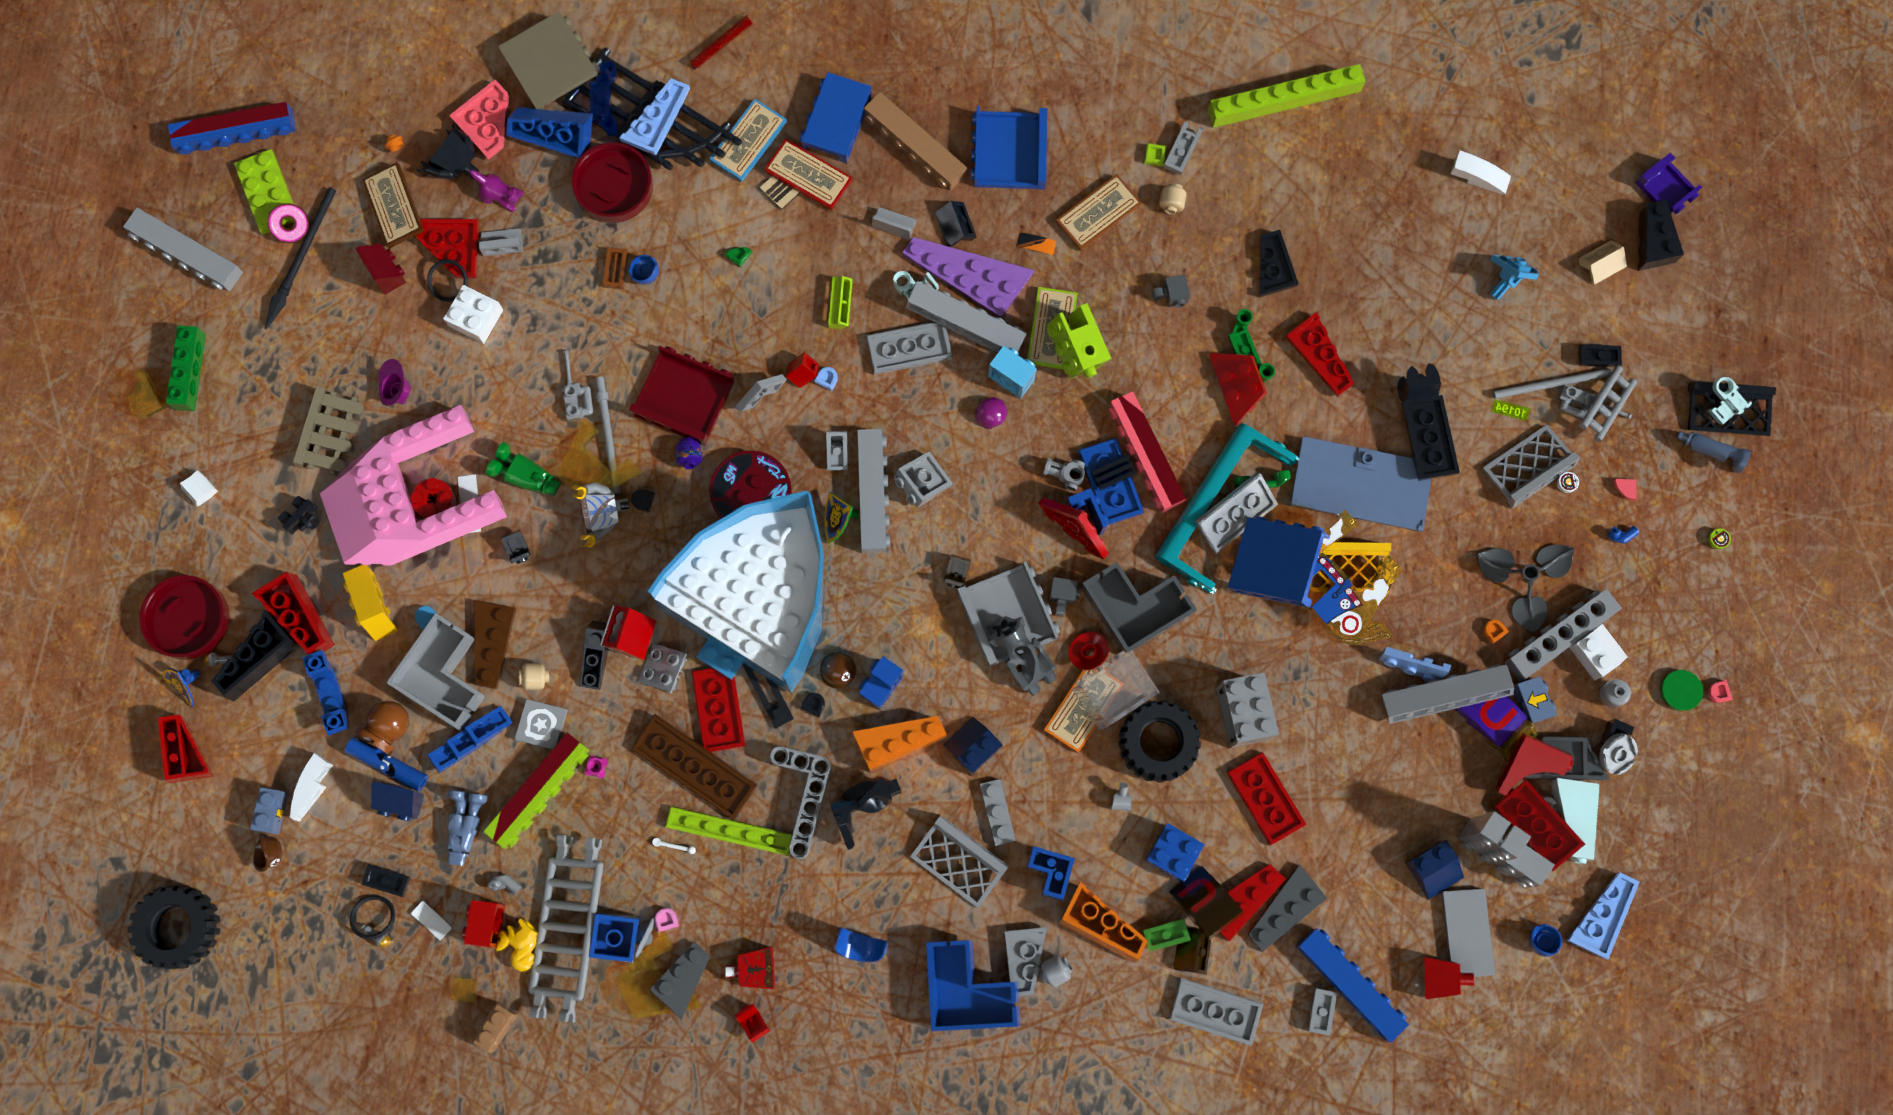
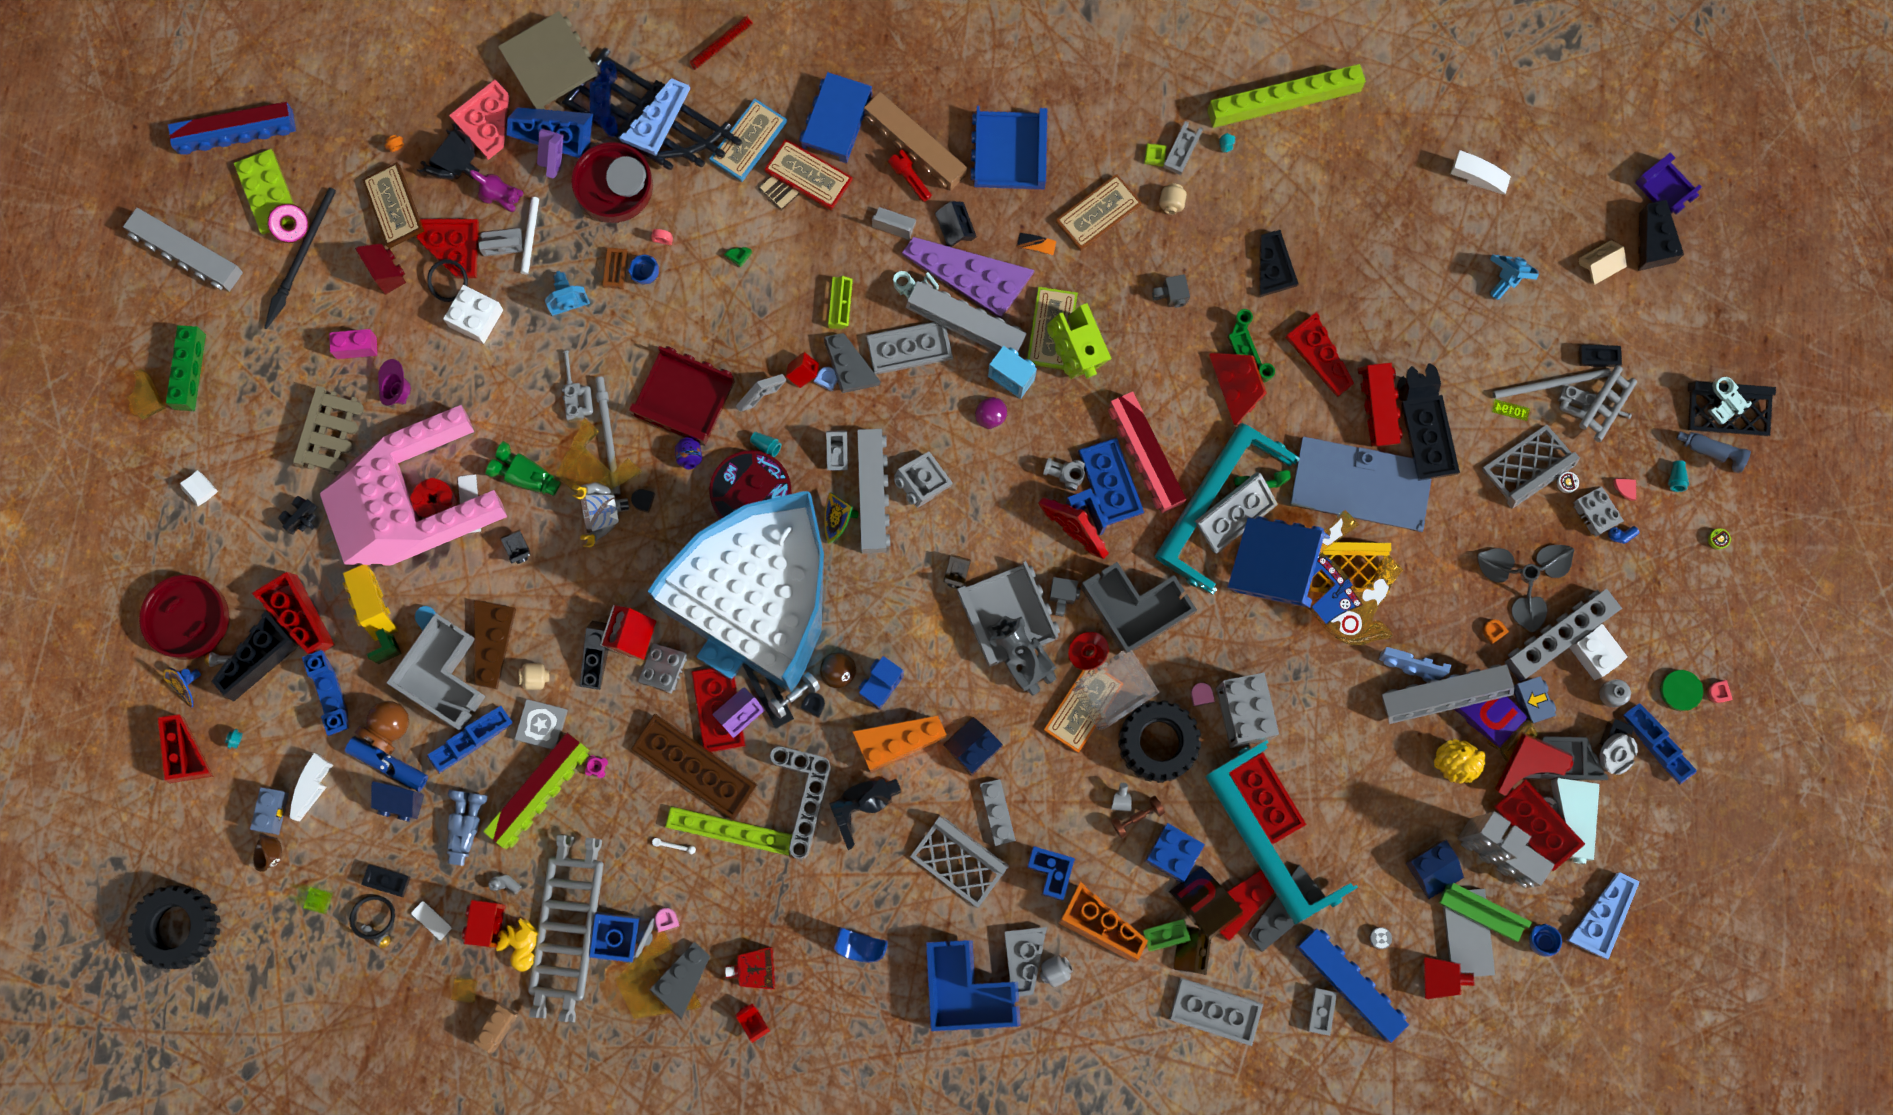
black tile [1091,455,1137,491] -> none
none -> teal plate [225,728,243,749]
none -> clear neon green tile [303,887,333,914]
none -> dark pink brick [329,329,377,359]
none -> dark green panel [366,628,402,664]
none -> white bar [520,197,539,274]
none -> medium lavender panel [537,129,563,178]
none -> dark azure piece [545,271,590,316]
none -> light grey tile [606,157,646,197]
none -> coral tile [651,229,673,245]
none -> medium lavender panel [713,687,765,738]
none -> teal cone [750,432,781,457]
none -> light grey wheel [768,672,820,719]
none -> dark grey wing [824,333,881,393]
none -> red piece [888,150,932,202]
none -> copper wheel [1111,795,1165,839]
none -> bright pink tile [1191,683,1215,706]
none -> teal piece [1205,740,1358,925]
none -> teal piece [1219,133,1235,153]
none -> red wedge [1357,362,1403,447]
none -> light grey tile [1369,927,1392,949]
none -> yellow hair [1434,739,1485,784]
none -> bright green fence [1439,883,1532,942]
none -> light grey hinge [1573,487,1624,537]
none -> blue slope [1623,703,1697,785]
none -> teal cone [1668,460,1690,492]

